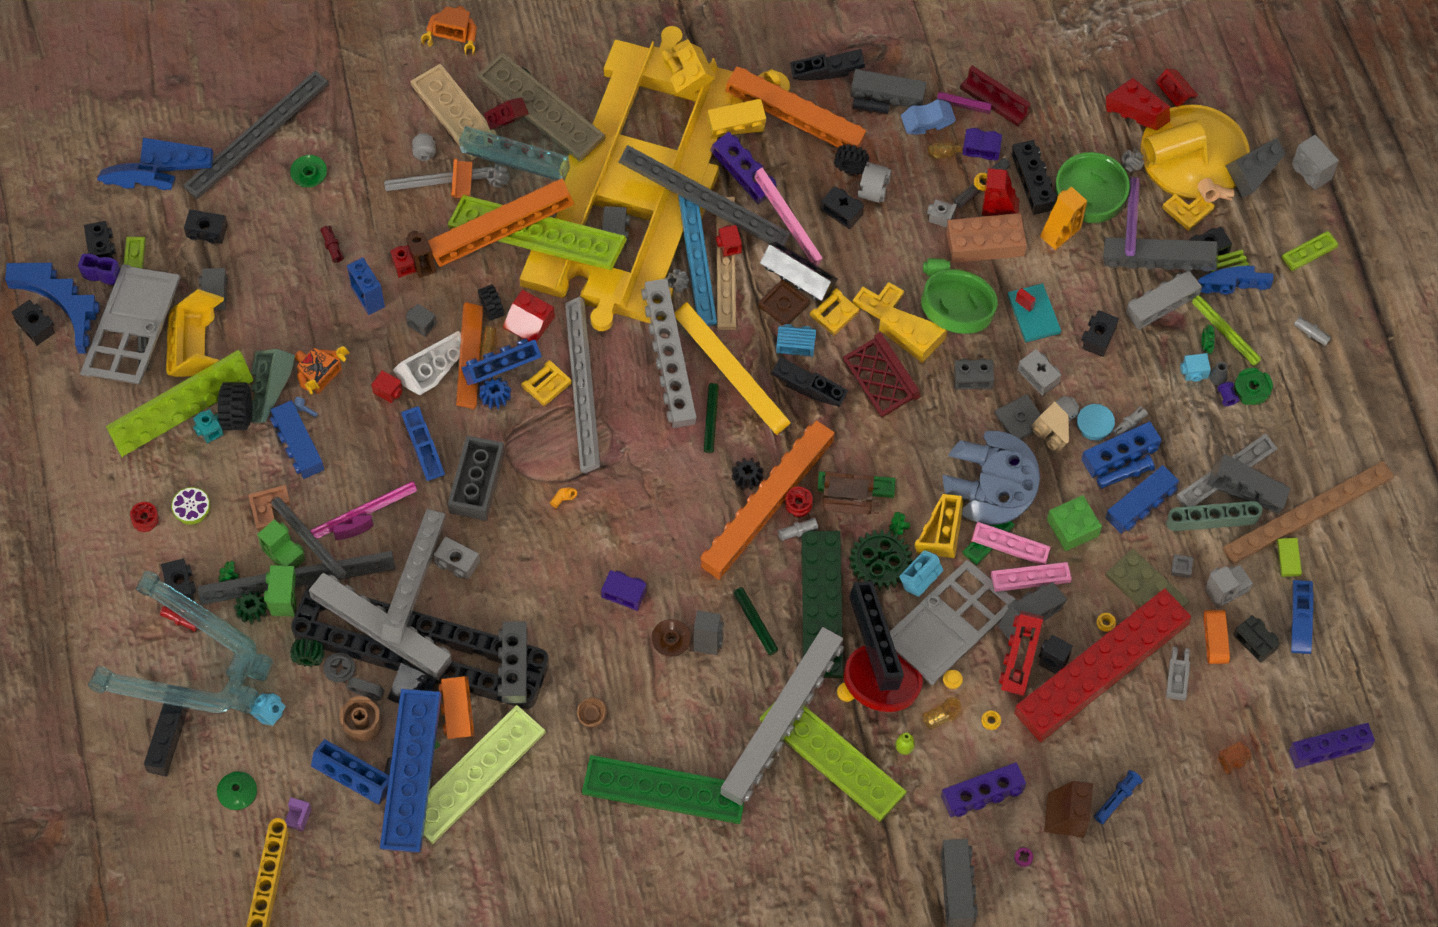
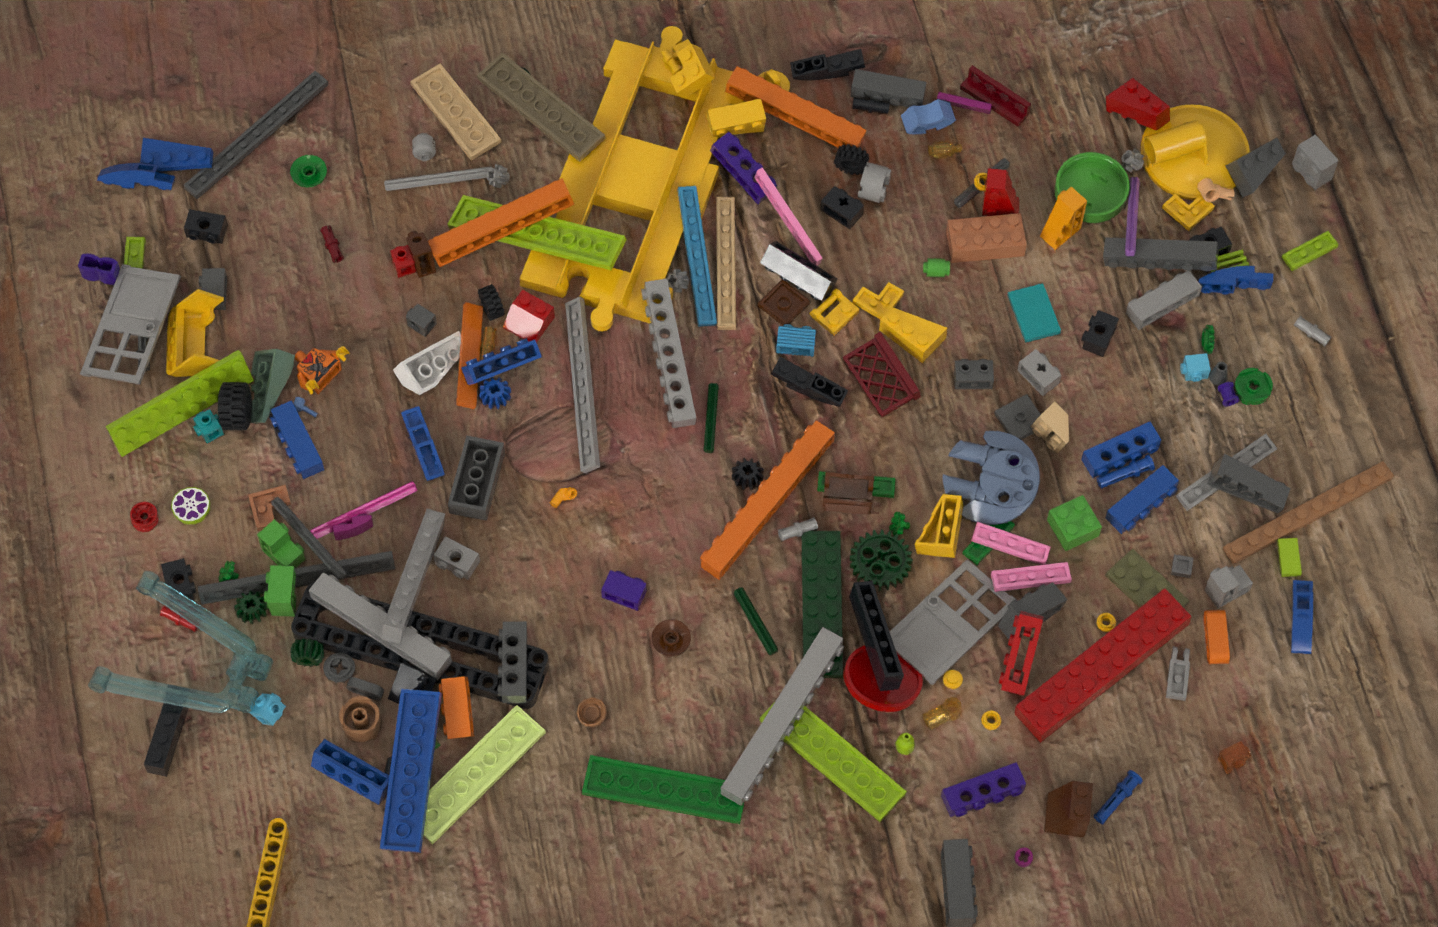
blue arch [5,263,100,354] -> none
black brick [11,299,55,346] -> none
black brick [84,221,116,259] -> none
green dish [217,771,257,810] -> none
medium lavender panel [285,797,312,831] -> none
blue window [347,257,385,315] -> none
red brick [371,370,403,403] -> none
orange torso [421,6,477,56] -> none
orange panel [451,159,473,199] -> none
clear light blue brick [459,126,570,181] -> none
dark red brick [483,97,529,130] -> none
yellow plate [521,360,572,407] -> none
dark grey brick [602,206,630,249] -> none
dark grey plate [618,145,790,245] -> none
yellow beam [674,301,791,435] -> none
dark grey wedge [694,611,724,655] -> none
red brick [716,225,742,257] -> none
red wheel [785,486,813,517] -> none
yellow plate [837,683,855,702] -> none
medium azure brick [899,550,944,597] -> none
bright green brick [921,269,998,334] -> none
light grey brick [927,199,957,227] -> none
dark purple brick [962,128,1002,160] -> none
black brick [1011,140,1057,215] -> none
red tile [1015,288,1036,312] -> none
black brick [1038,635,1073,674] -> none
light grey head [1052,396,1079,422] -> none
medium azure tile [1077,404,1115,441] -> none
light grey pin [1112,406,1148,437] -> none
red panel [1155,68,1198,107] -> none
sand green beam [1166,501,1262,531] -> none
lime axle [1192,295,1261,366] -> none
pearl dark grey brick [1233,615,1280,663] -> none
dark purple brick [1289,723,1375,769] -> none

